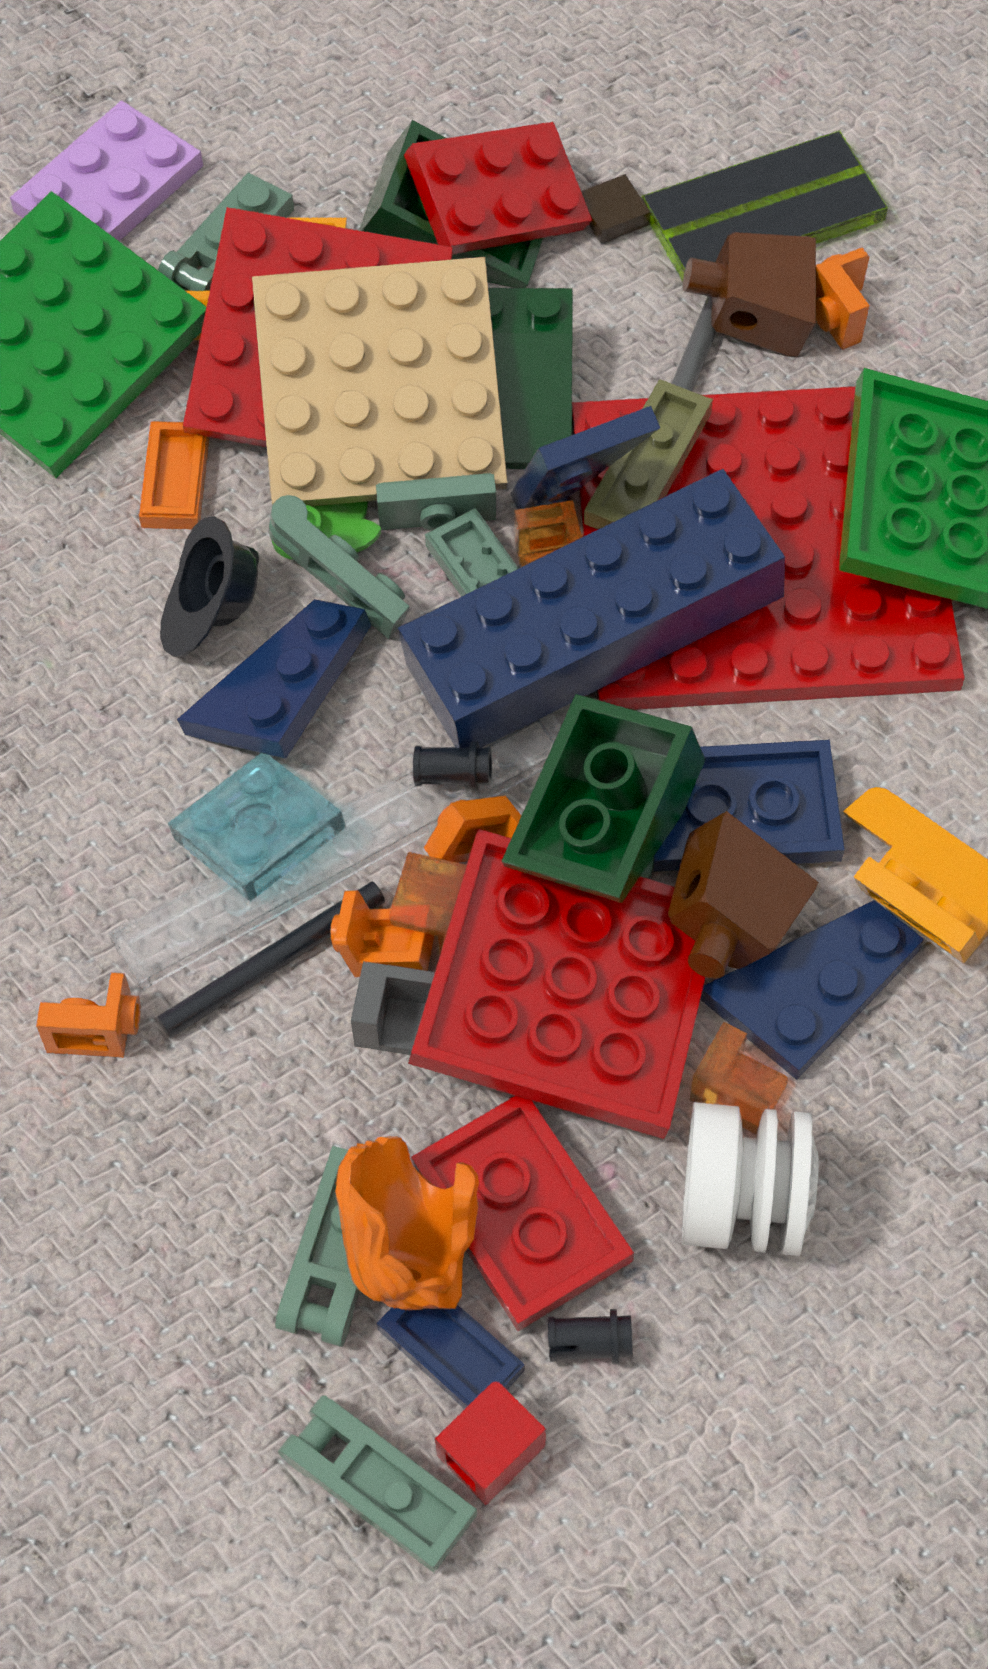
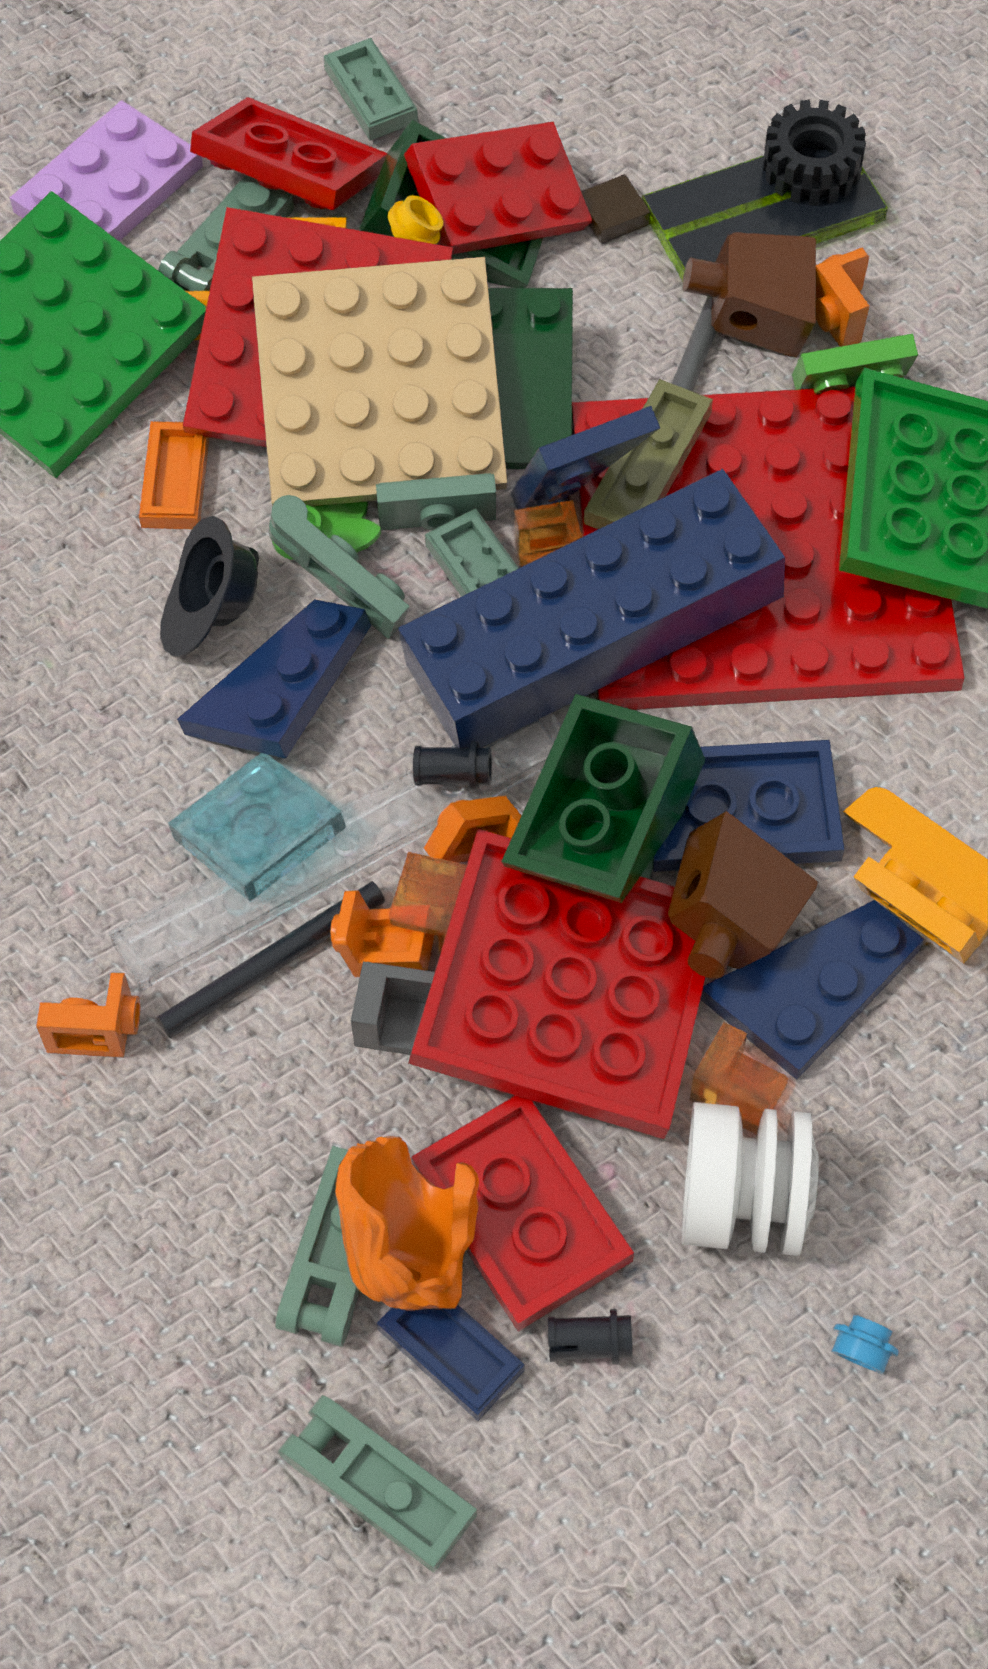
red panel [435,1382,546,1506] -> none
none -> red plate [190,97,387,211]
none -> sand green plate [323,38,418,141]
none -> yellow plate [388,195,443,244]
none -> black tyre [763,99,866,206]
none -> bright green plate [792,334,918,394]
none -> dark azure plate [831,1315,899,1374]

